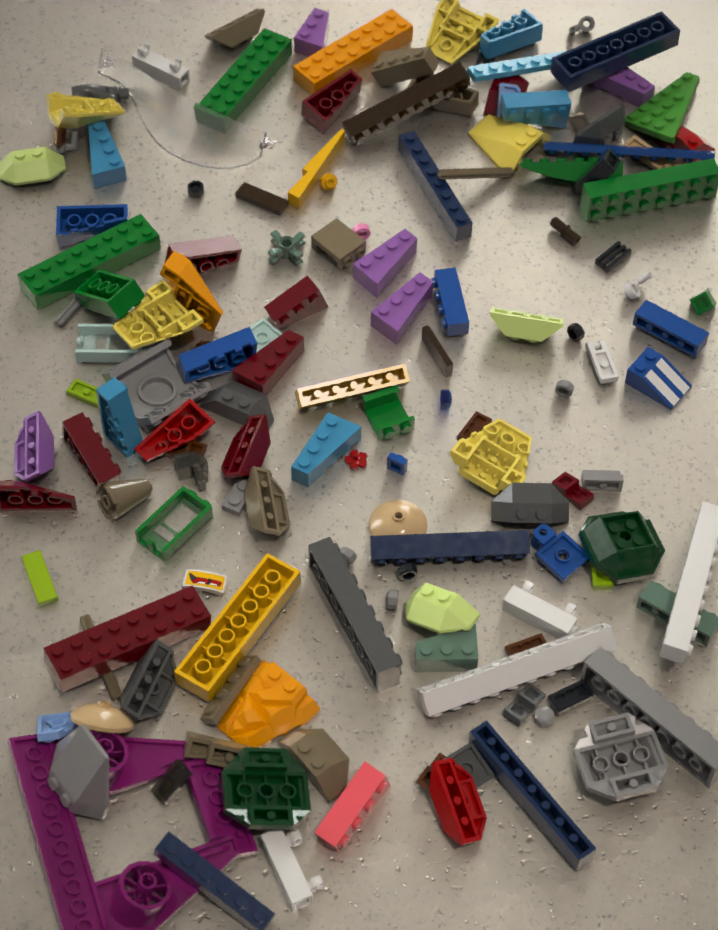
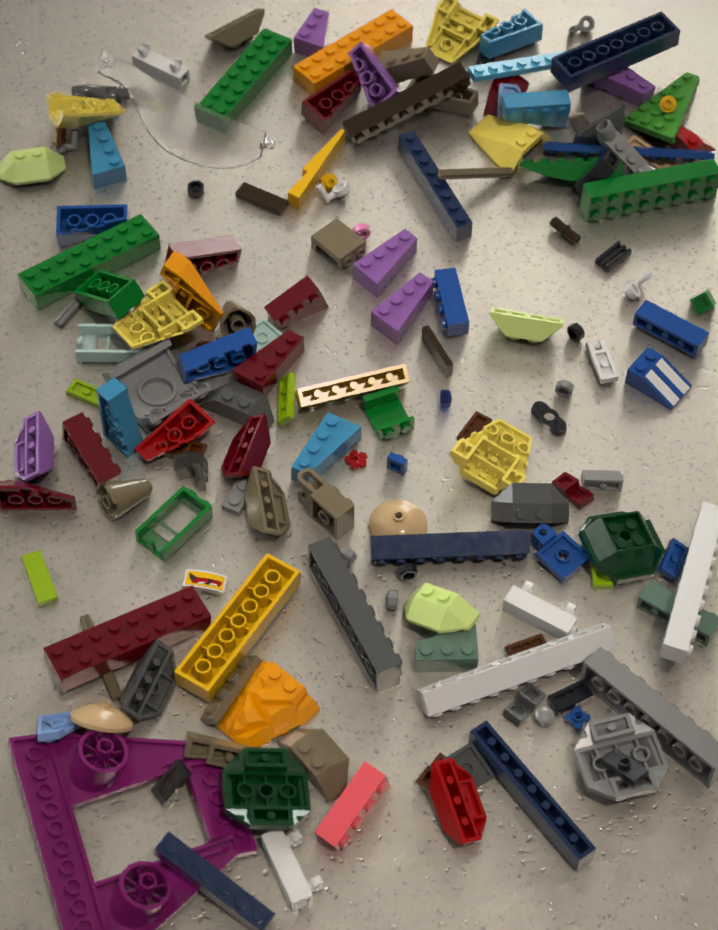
light grey wedge [48,724,109,820] -> none
sand green pin [268,230,305,266] -> none
none -> dark tan cone [220,300,256,336]
none -> lime tile [277,372,295,427]
none -> dark tan brick [297,468,354,540]
none -> white plate [316,181,350,203]
none -> medium lavender wedge [349,41,402,107]
none -> black piece [531,401,567,437]
none -> blue plate [565,706,591,729]
none -> light grey plate [596,120,656,174]
none -> black plate [602,748,649,787]
none -> blue plate [657,538,689,582]
none -> yellow plate [660,96,677,113]

